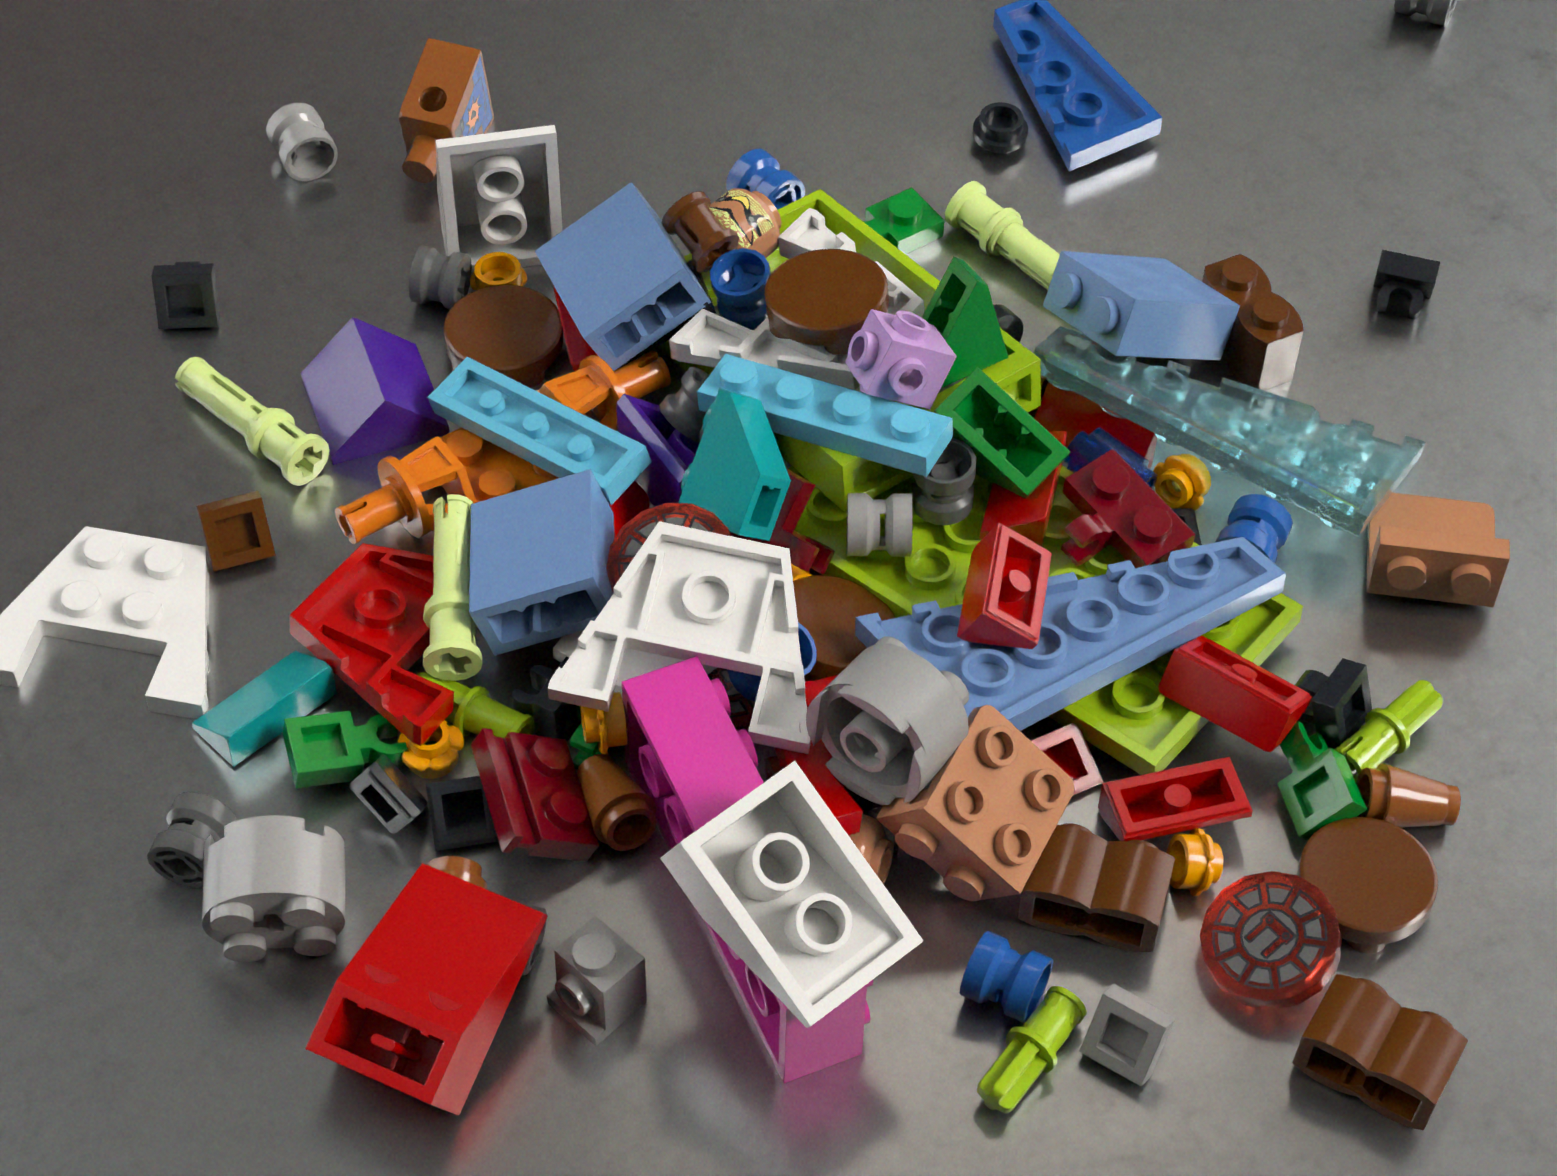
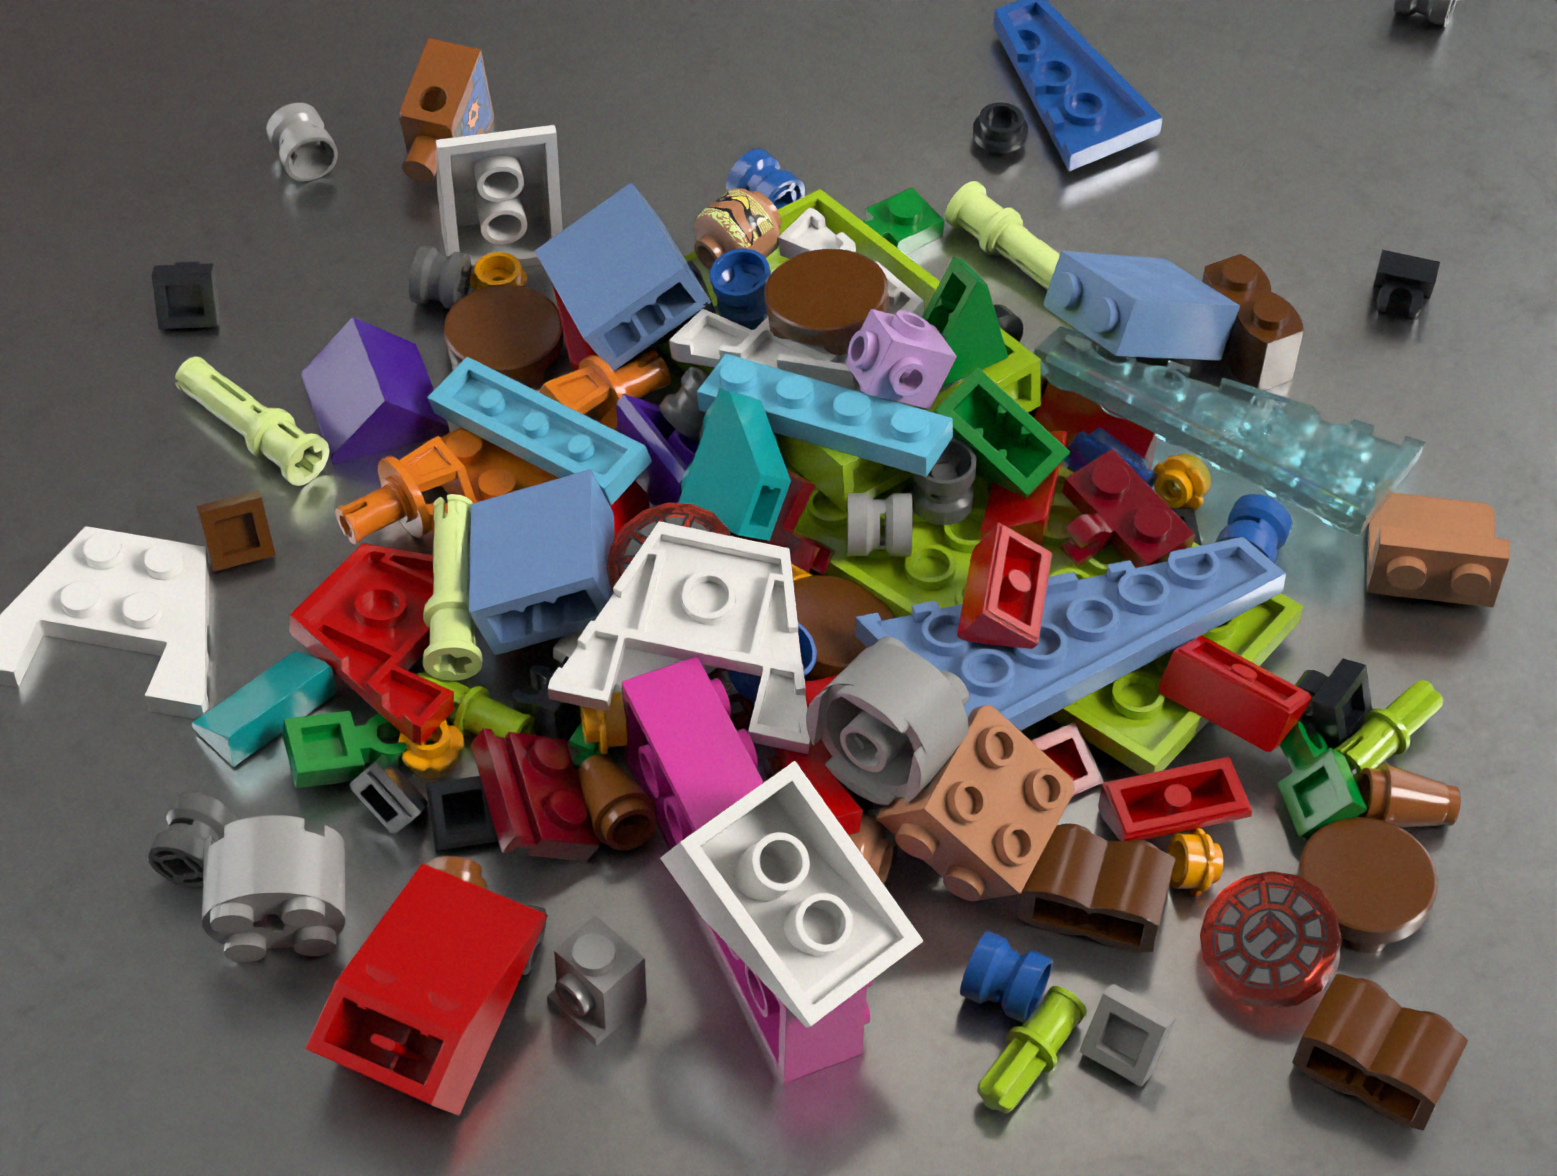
reddish brown bush [661,191,739,273] -> none

